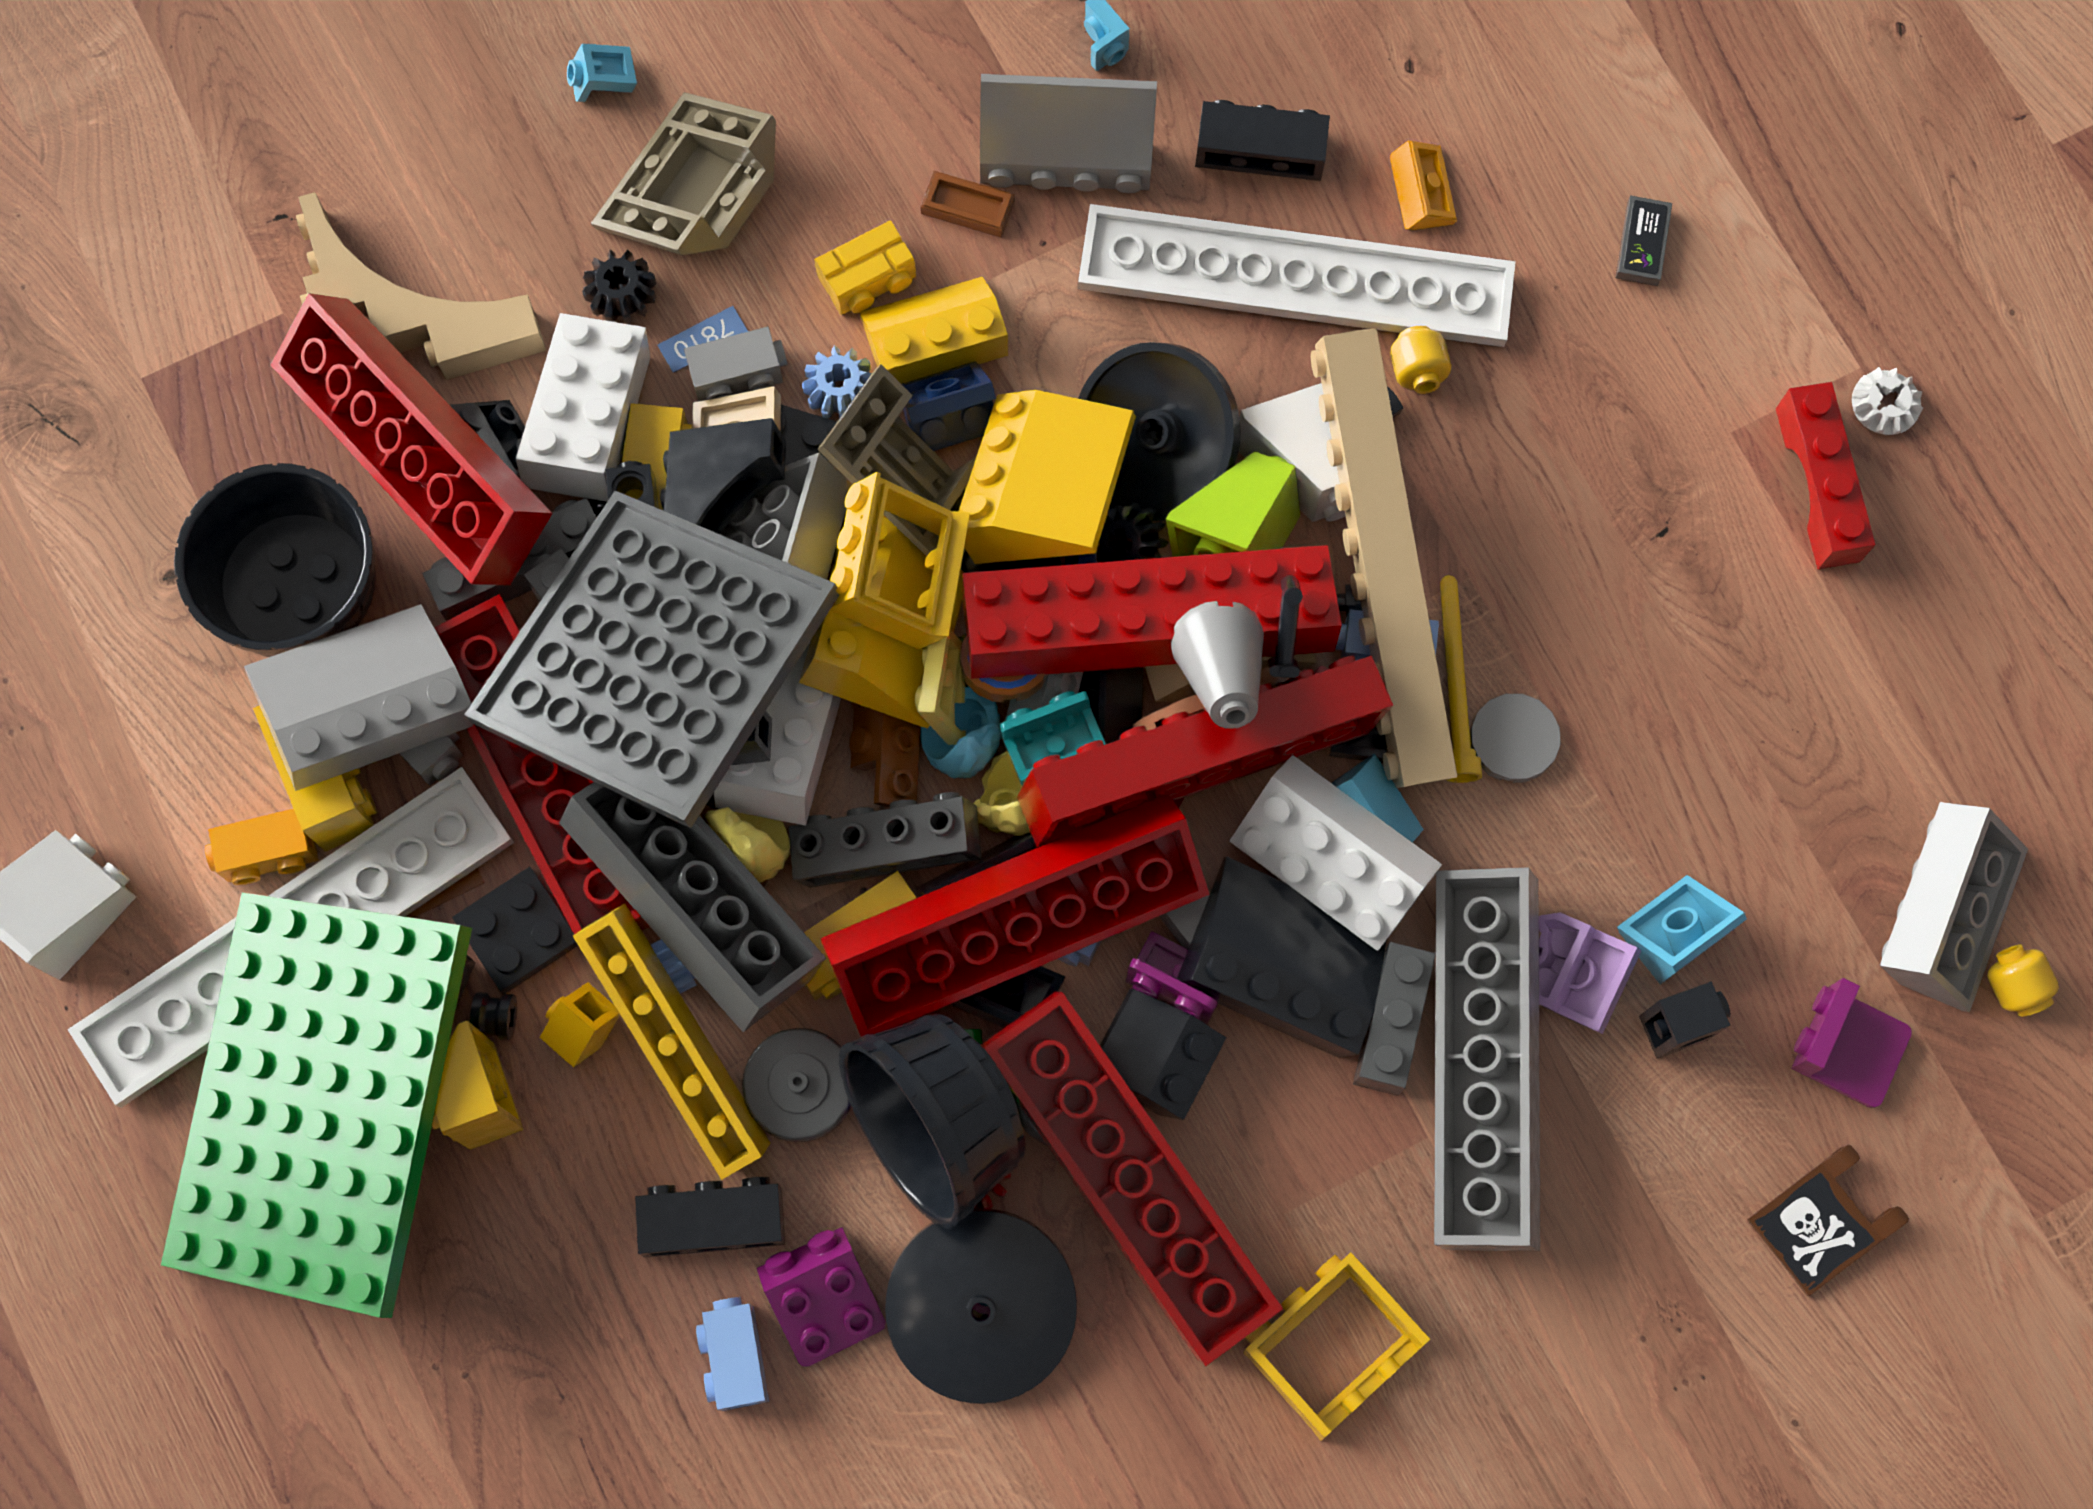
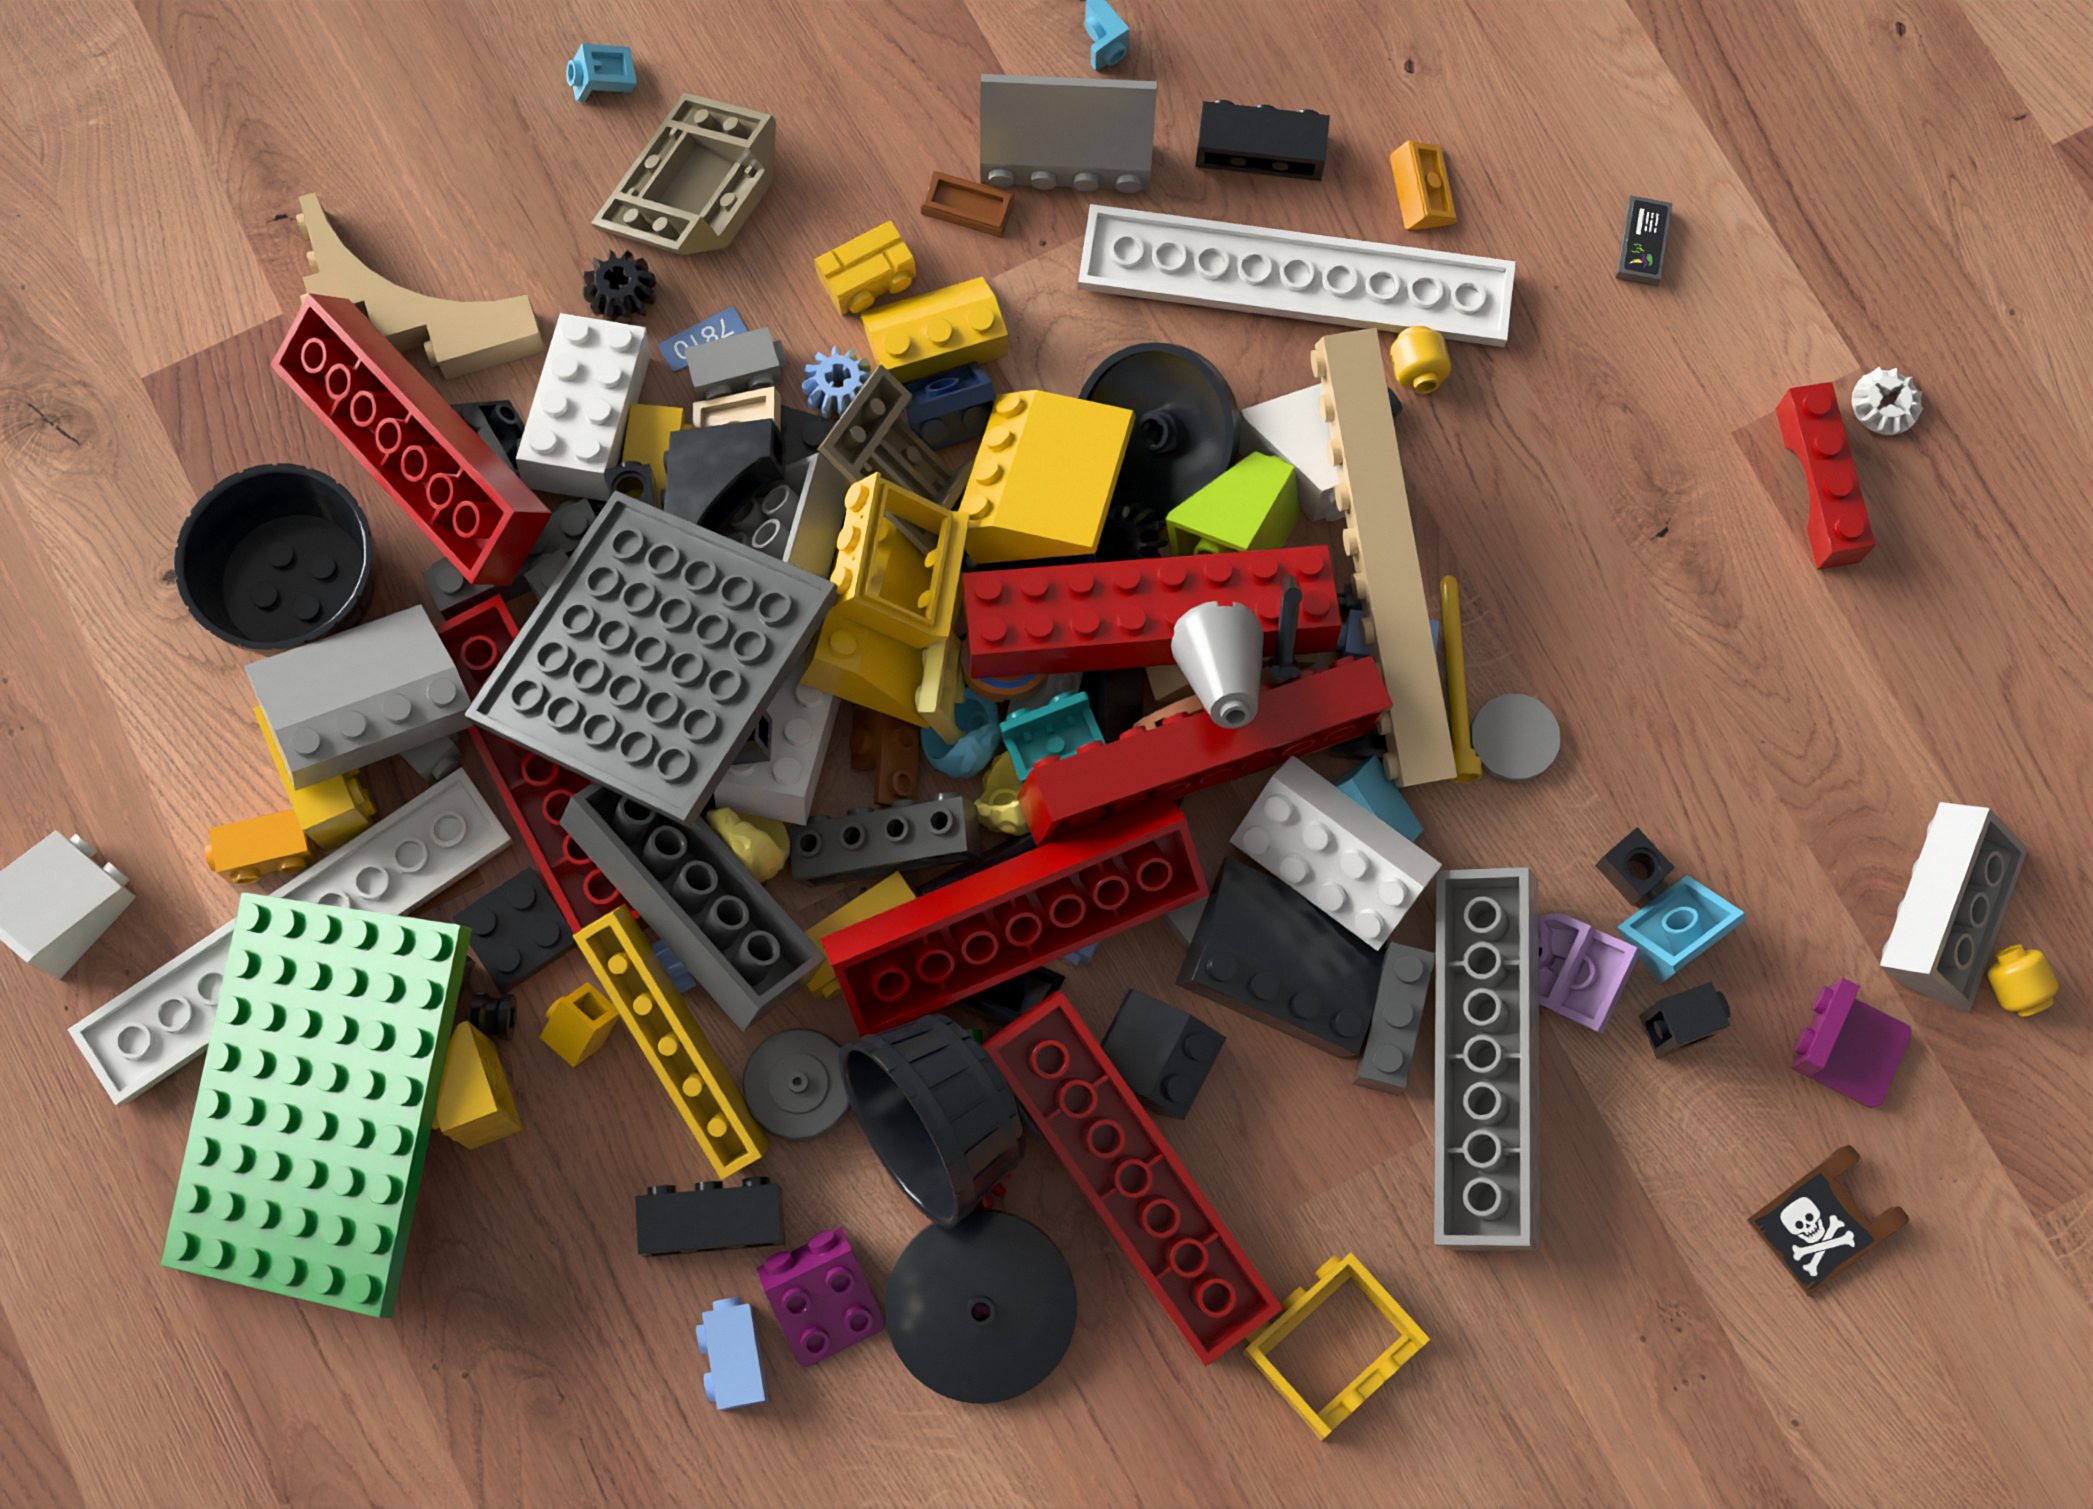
magenta bracket [1126,931,1218,1024] -> none
none -> black brick [1595,827,1675,906]

